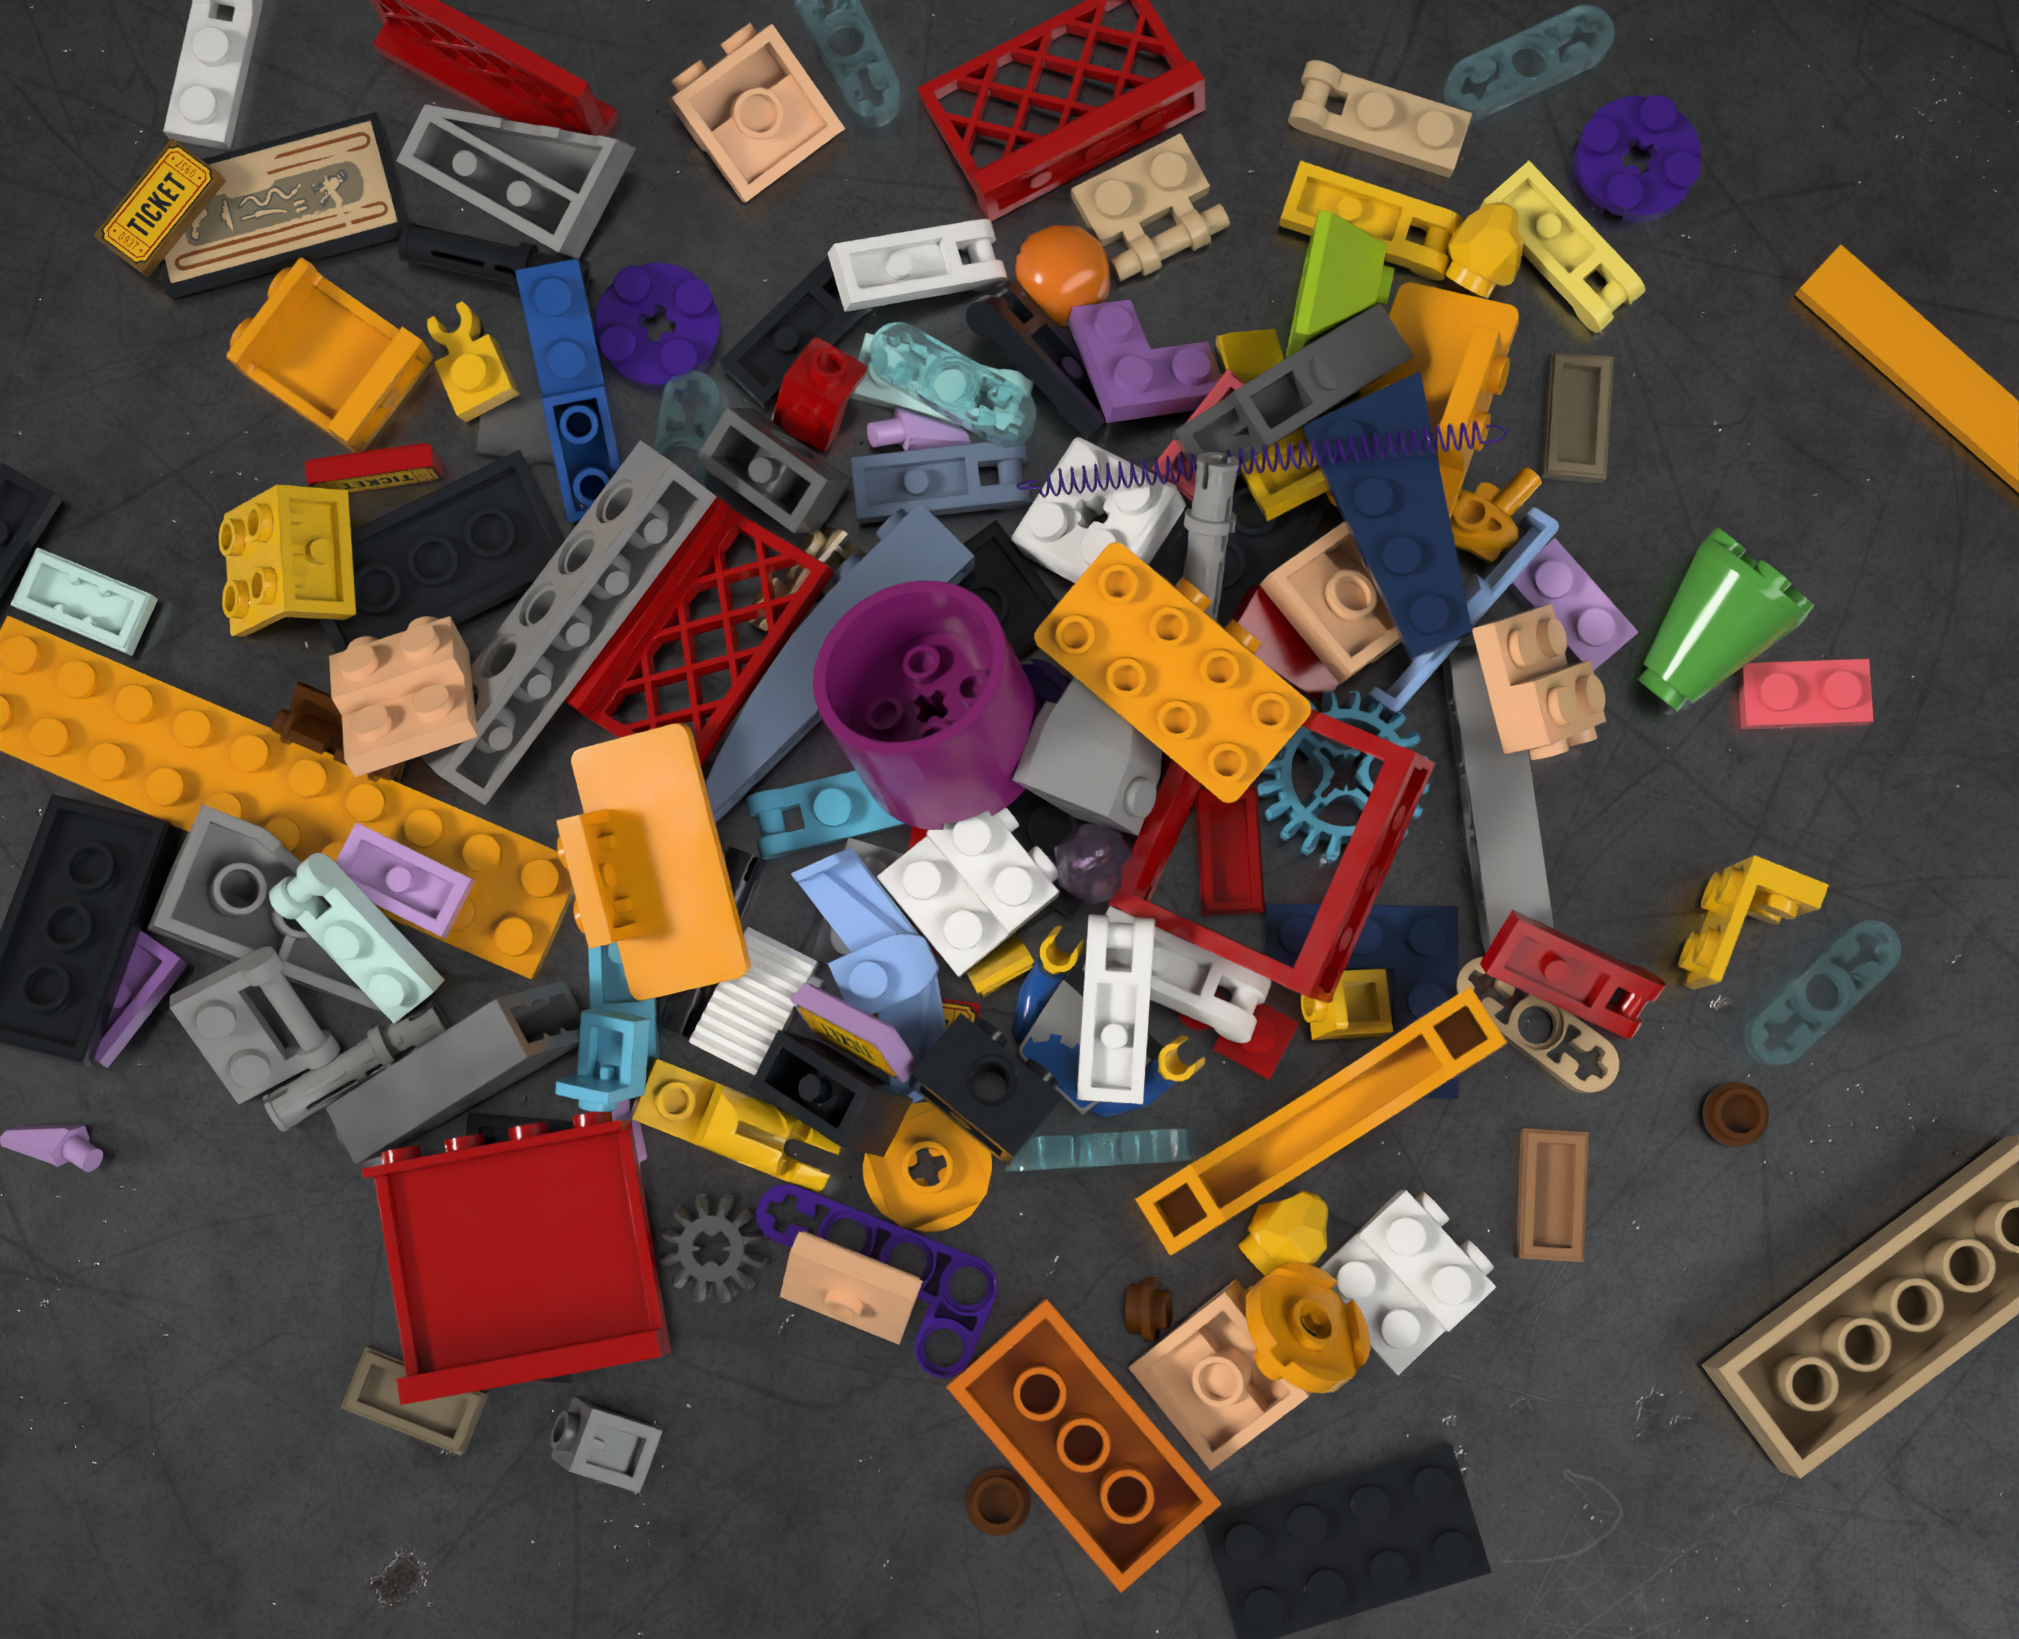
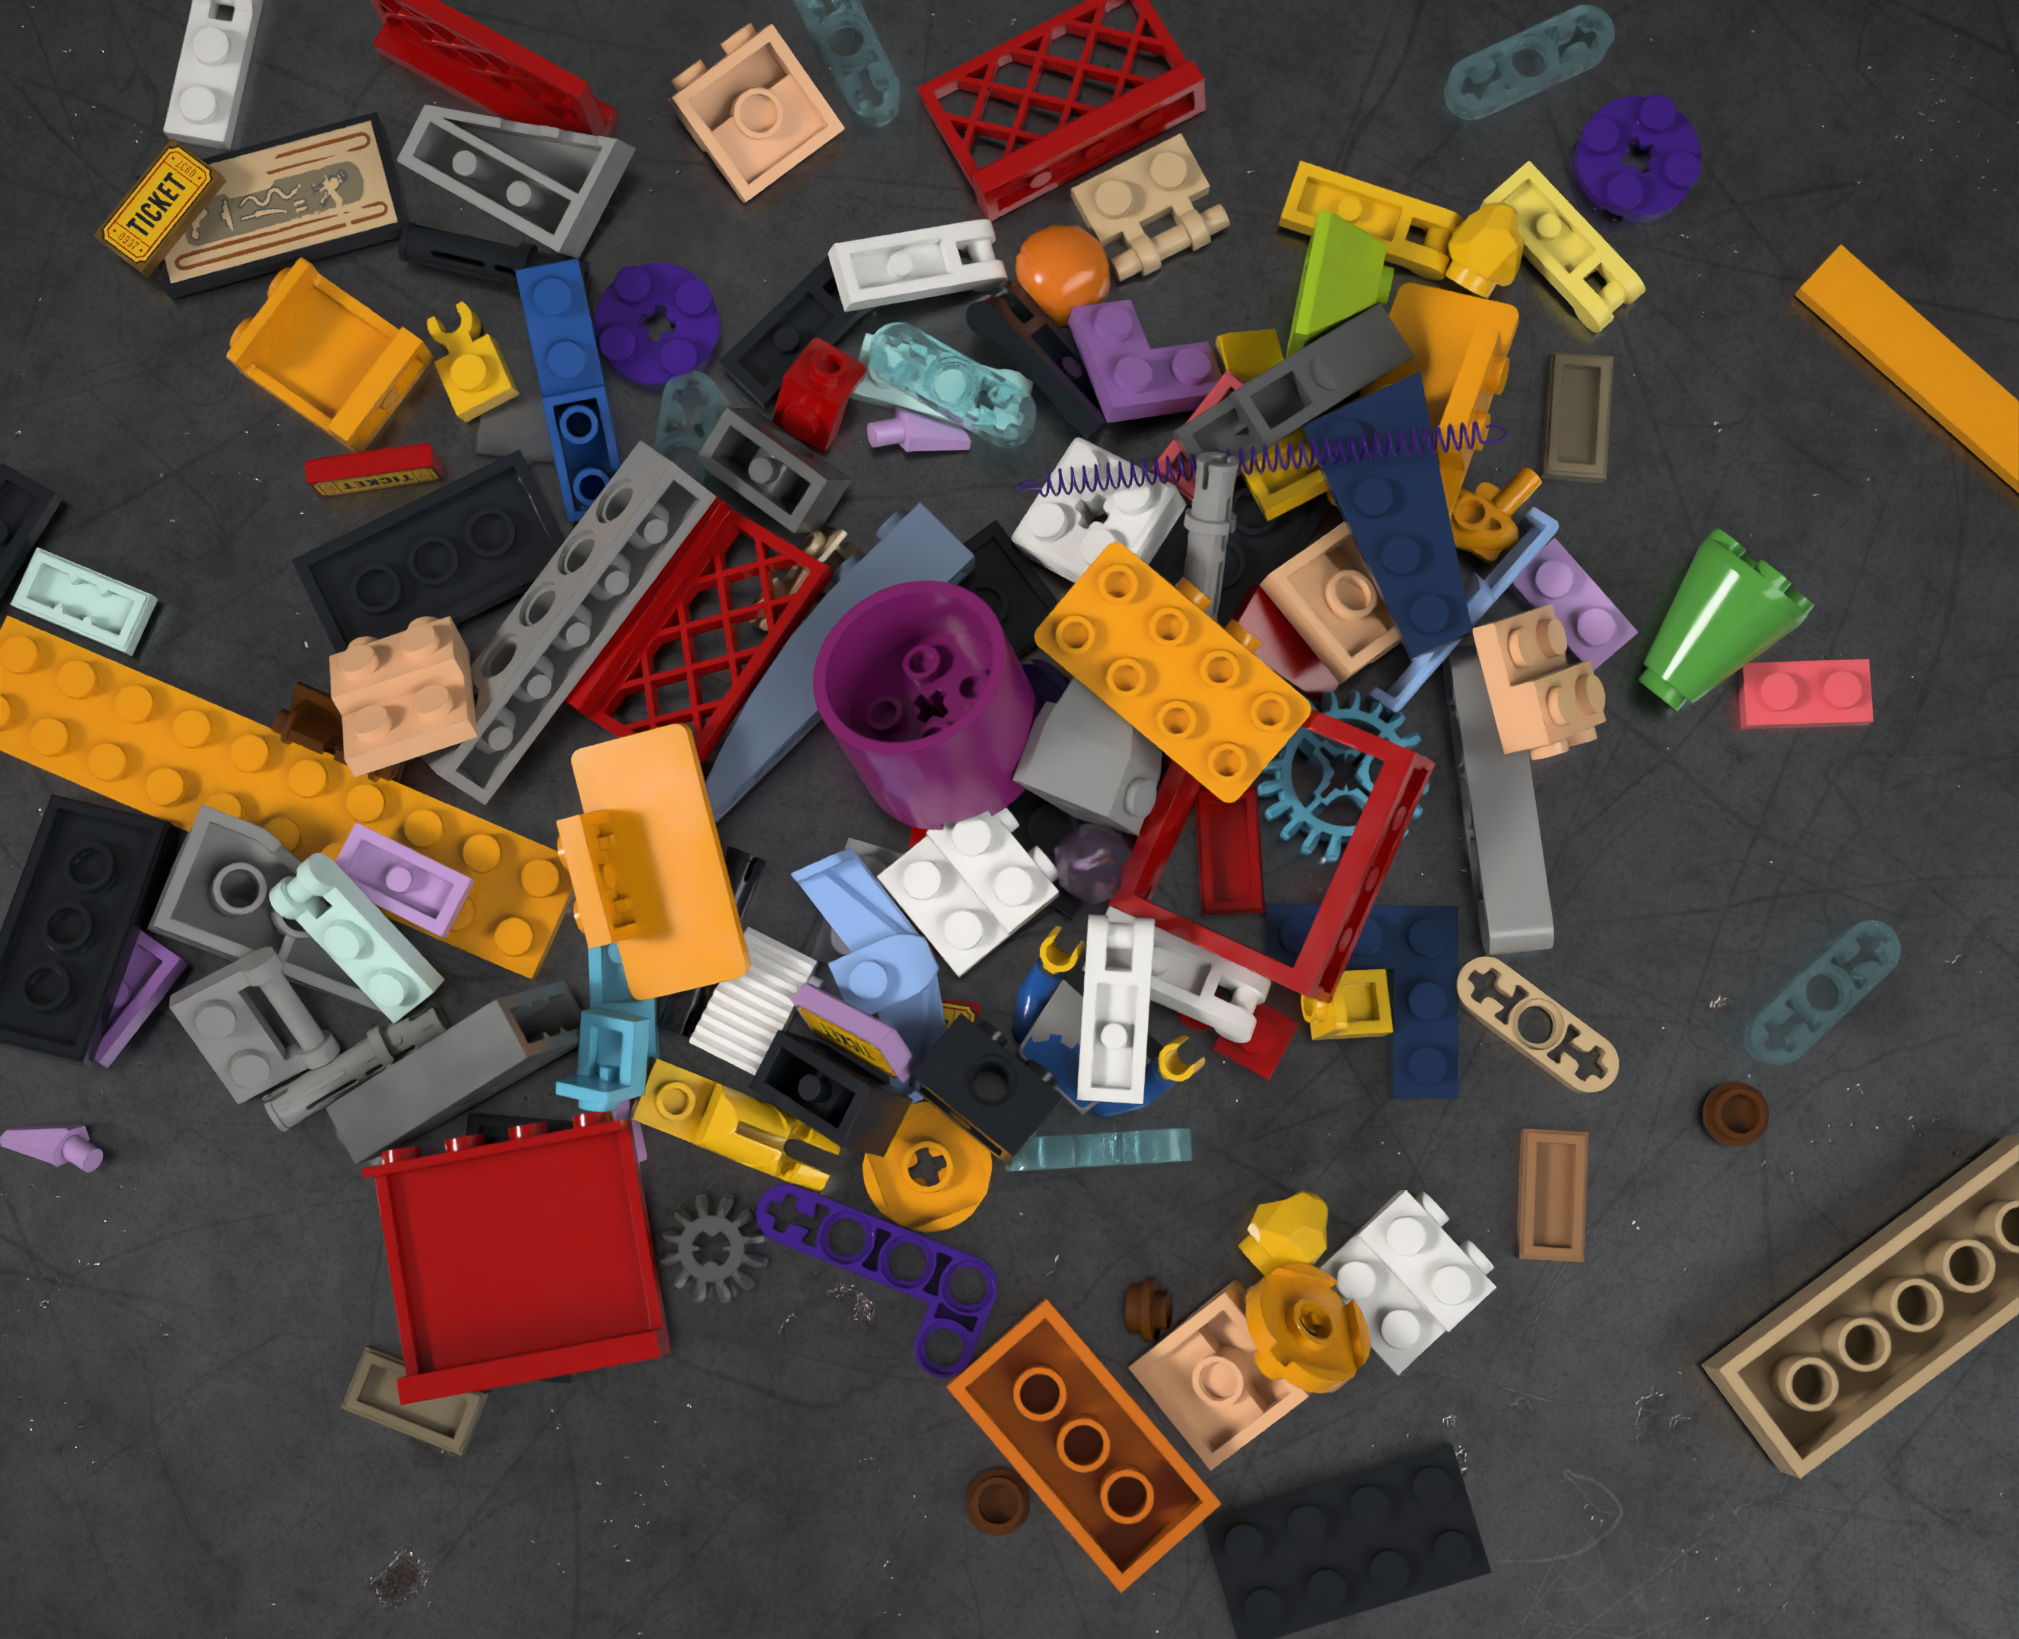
yellow bracket [219,485,356,637] -> none
bracket [551,1397,663,1493] -> none
medium azure plate [746,770,909,860] -> none
light nougat plate [780,1231,923,1345] -> none
sand blue plate [850,439,1033,524] -> none
yellow slope [966,932,1035,998] -> none
light orange arch [1135,986,1507,1256] -> none
tan plate [1288,60,1472,178] -> none
red plate [1480,909,1666,1039] -> none
yellow bracket [1678,855,1829,990] -> none

